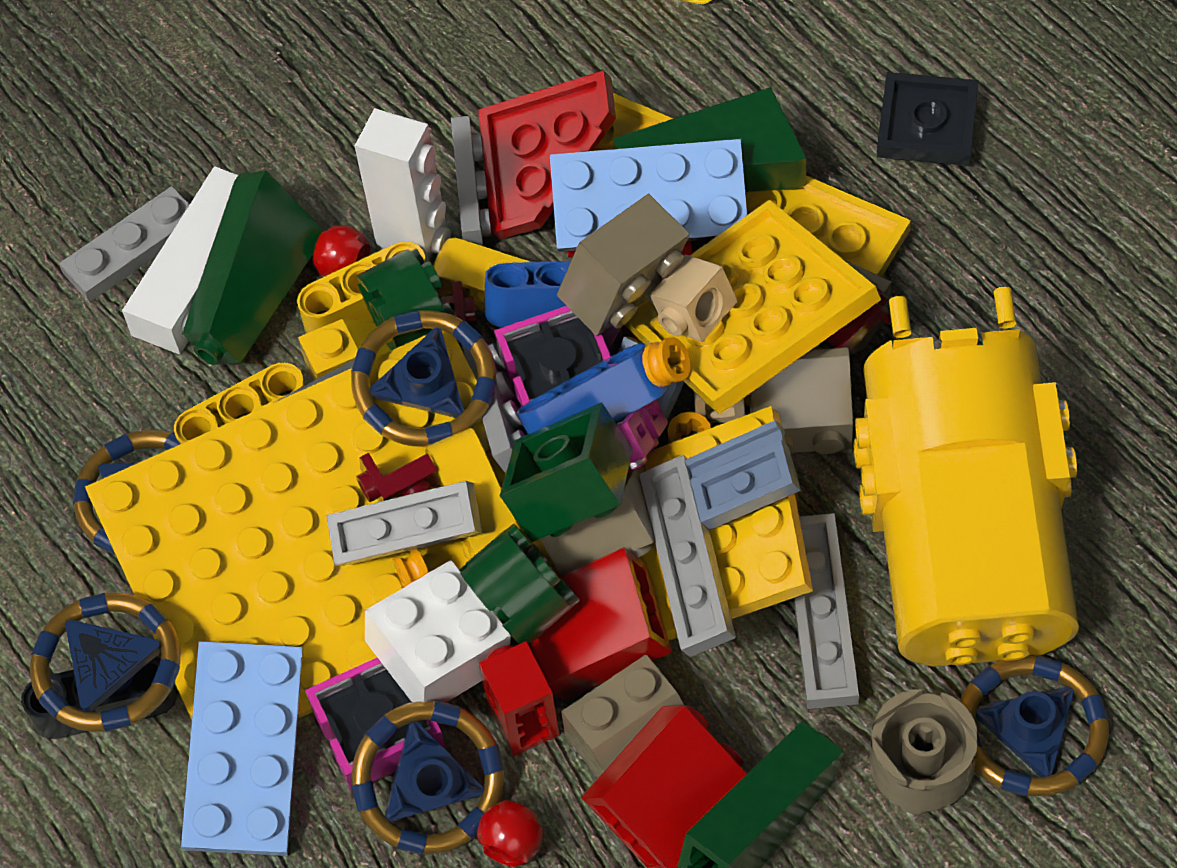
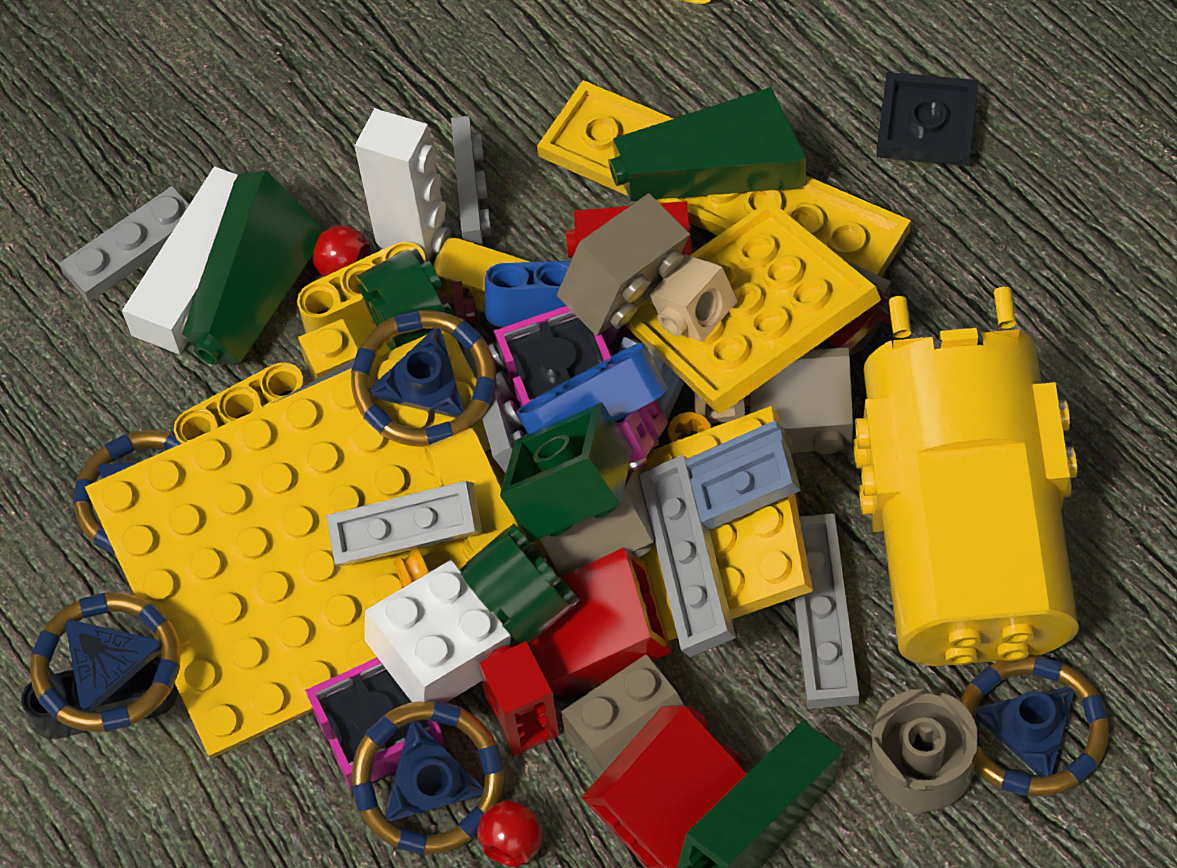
light blue plate [181,641,303,856] -> none
dark red bracket [356,453,438,502] -> none
red plate [478,70,616,240] -> none
light blue plate [550,139,747,252] -> none
light orange bush [642,337,691,387] -> none

